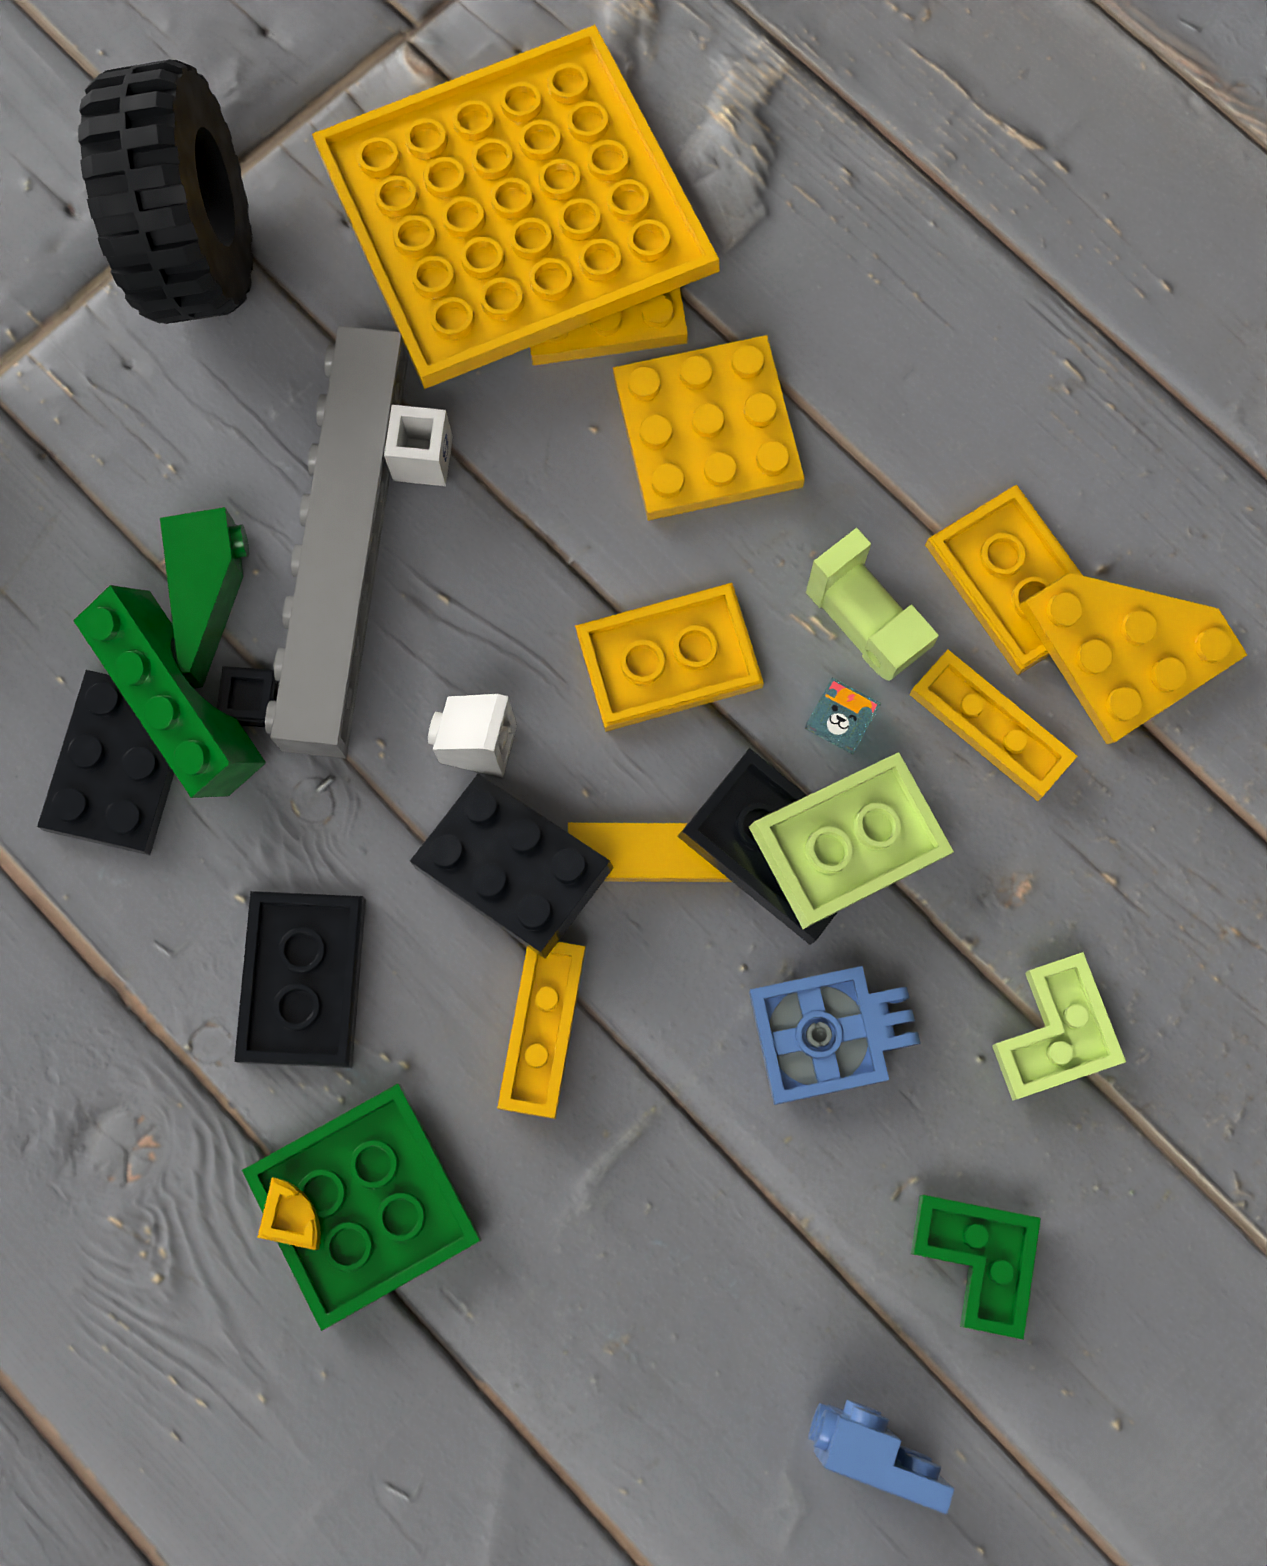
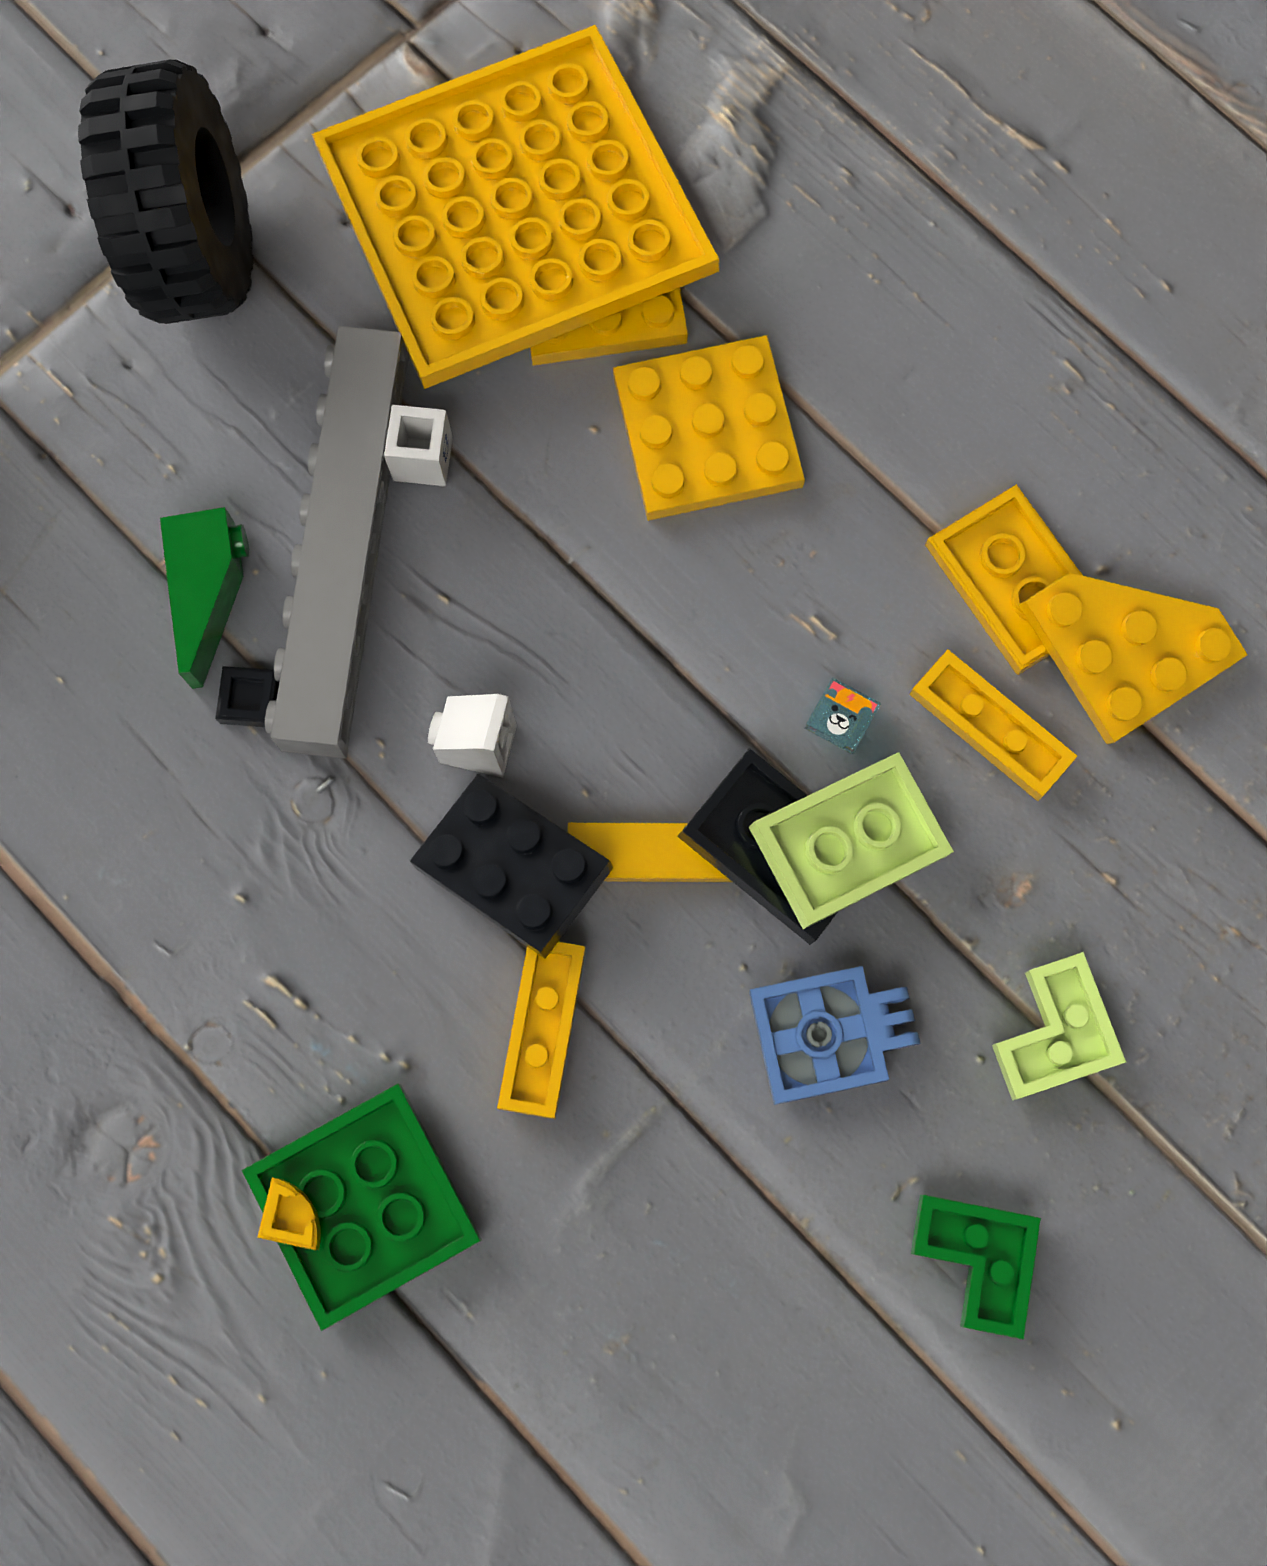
black plate [37,670,175,855] -> none
green arch [73,585,266,798] -> none
black tile [234,891,366,1069] -> none
yellow tile [575,583,764,732] -> none
yellowish green piece [806,528,939,681] -> none
medium blue plate [808,1400,955,1514] -> none

